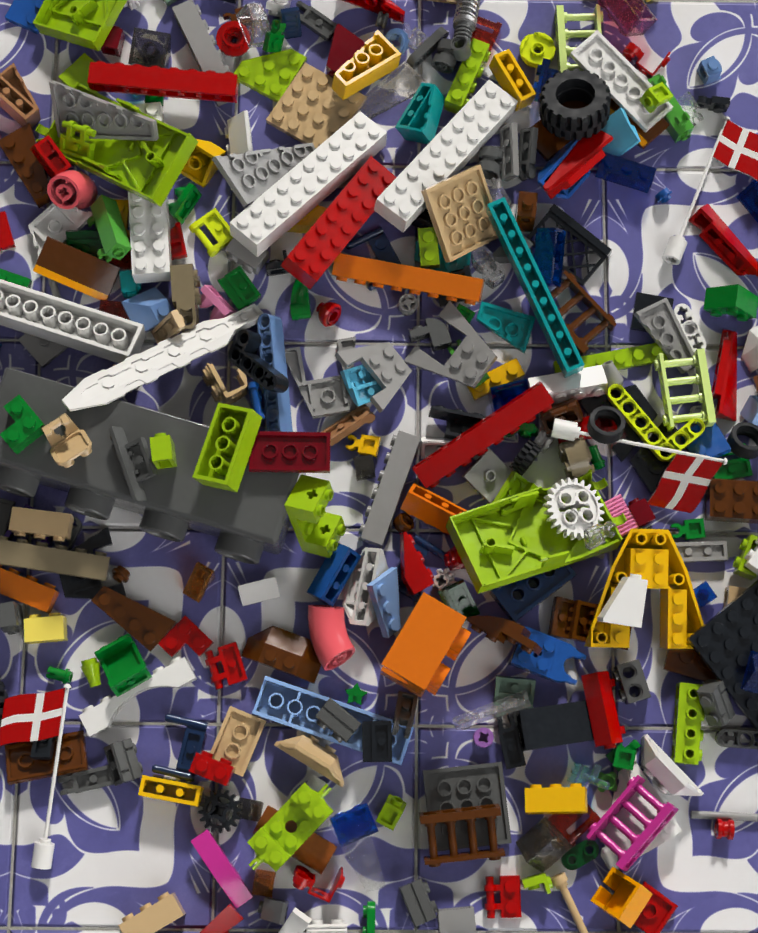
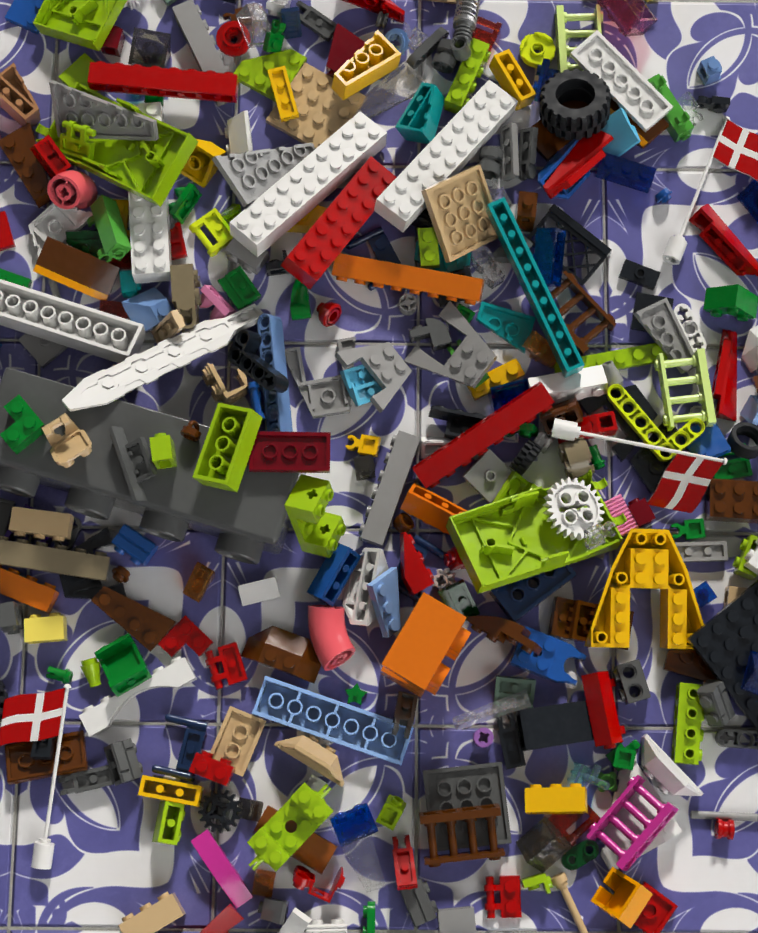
dark grey brick [315,698,361,743] -> none
medium nougat plate [322,404,375,447] -> none
black plate [362,721,392,762] -> none
black tyre [587,406,626,444] -> none
white slope [597,573,648,628] -> none
red piece [622,42,671,79] -> none
lime bracket [640,82,673,113] -> none
none -> blue brick [111,524,159,566]
none -> lime brick [152,801,185,845]
none -> reddish brown tile [180,420,201,442]
none -> clear neon green slope [221,203,242,224]
none -> yellow plate [267,66,299,122]
none -> red hinge [392,835,418,891]
none -> clear orange slope [522,331,557,368]
none -> black plate [618,259,661,291]

